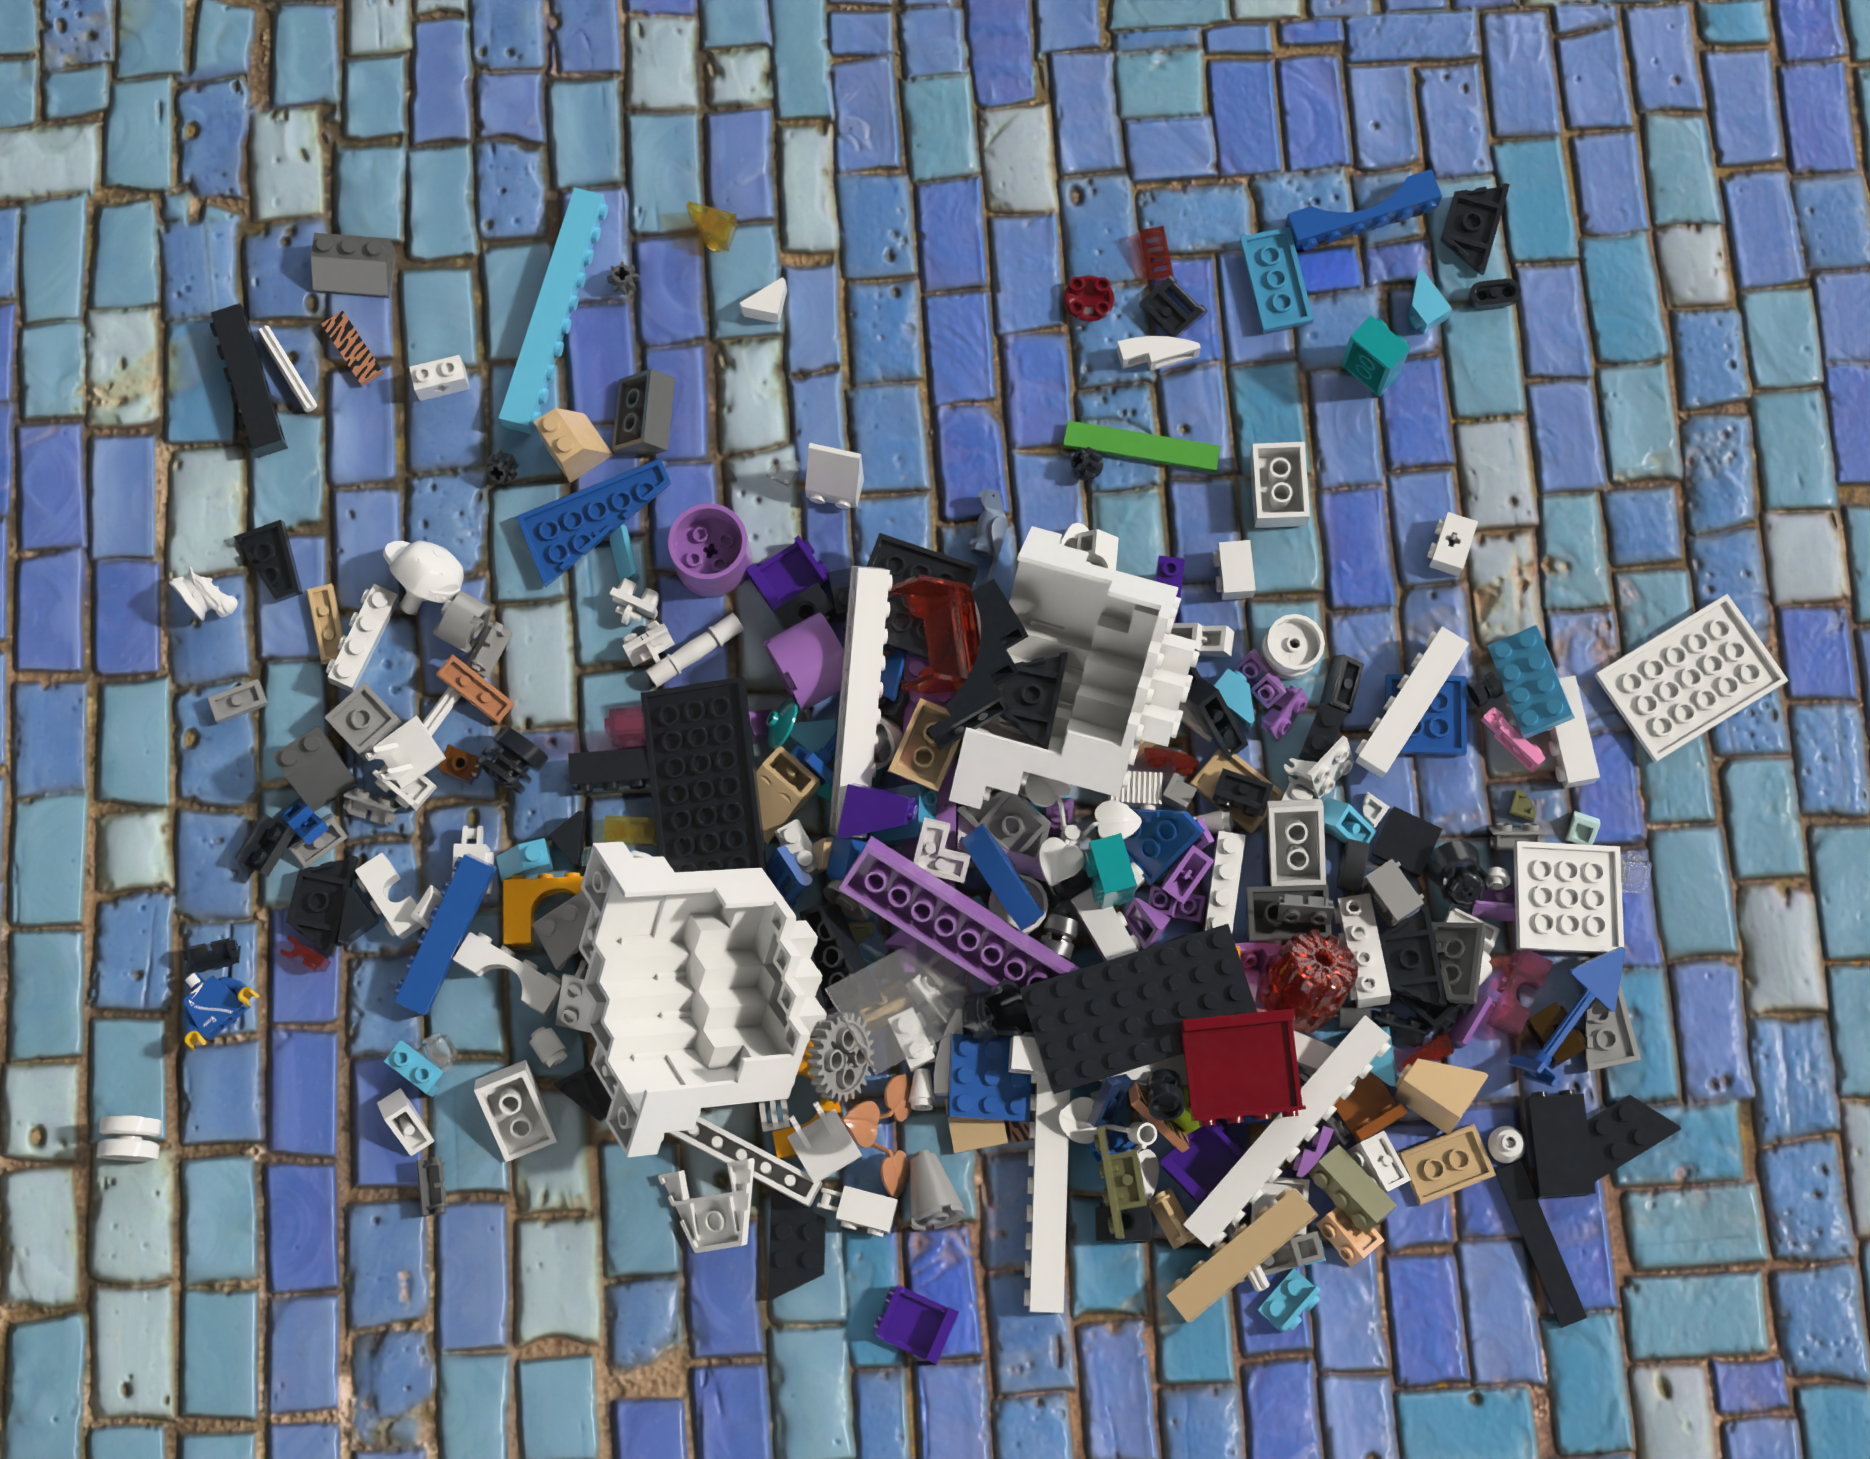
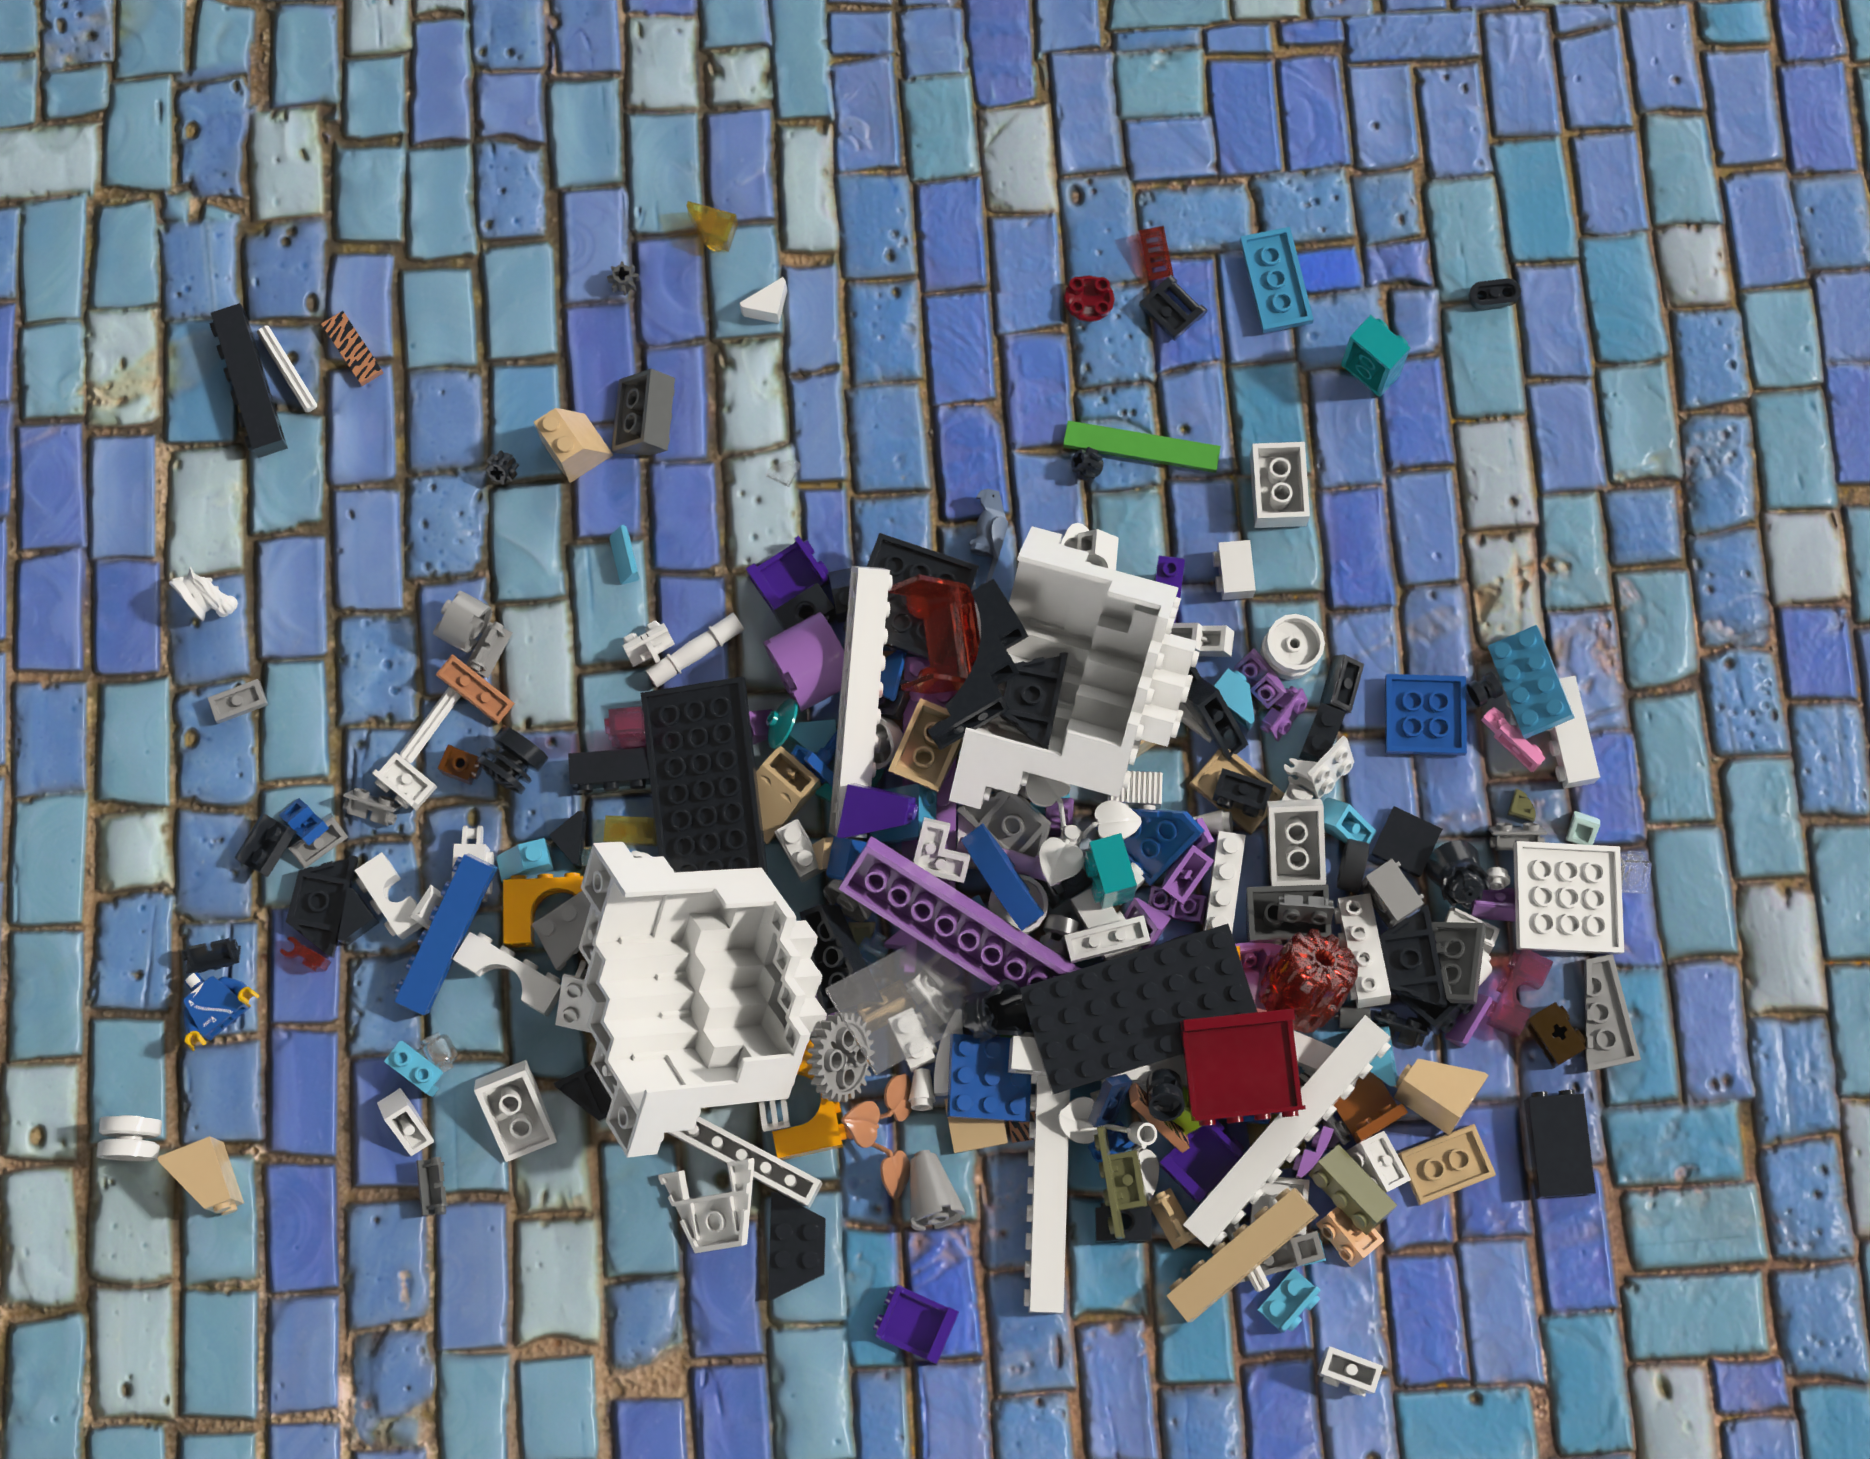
black wing [233,520,303,602] -> none
dark grey slope [272,726,358,812] -> none
tan tile [306,583,344,665] -> none
dark grey slope [311,233,396,298] -> none
light grey container [324,682,404,762] -> none
white brick [326,584,399,693] -> none
white plate [365,716,446,790] -> none
white piece [383,540,464,615] -> none
white brick [409,355,470,401] -> none
medium azure brick [499,187,608,434] -> none
blue wing [516,458,671,588] -> none
white brick [529,1026,568,1068] -> none
white hips [610,578,659,625] -> none
medium lavender brick [668,503,752,598] -> none
blue plate [767,845,812,910] -> none
white plate [787,1101,862,1184] -> none
white slope [805,443,864,509] -> none
white brick [817,1186,898,1237] -> none
white slope [1116,336,1201,371] -> none
clear red slope [1143,748,1199,776] -> none
light grey panel [1162,773,1197,811] -> none
blue arch [1285,169,1442,250] -> none
white brick [1355,626,1469,779] -> none
white tile [1362,792,1390,829] -> none
clear red slope [1397,1033,1454,1073] -> none
medium azure slope [1408,269,1452,334] -> none
white brick [1427,512,1478,577] -> none
black wing [1440,183,1510,275] -> none
white cone [1488,1126,1526,1164] -> none
black tile [1495,1160,1588,1328] -> none
piece [1508,947,1626,1087] -> none
black wing [1587,1095,1681,1182] -> none
white plate [1595,594,1788,763] -> none
none -> tan slope [157,1136,244,1216]
none -> white plate [1064,915,1151,963]
none -> white brick [1317,1346,1383,1397]

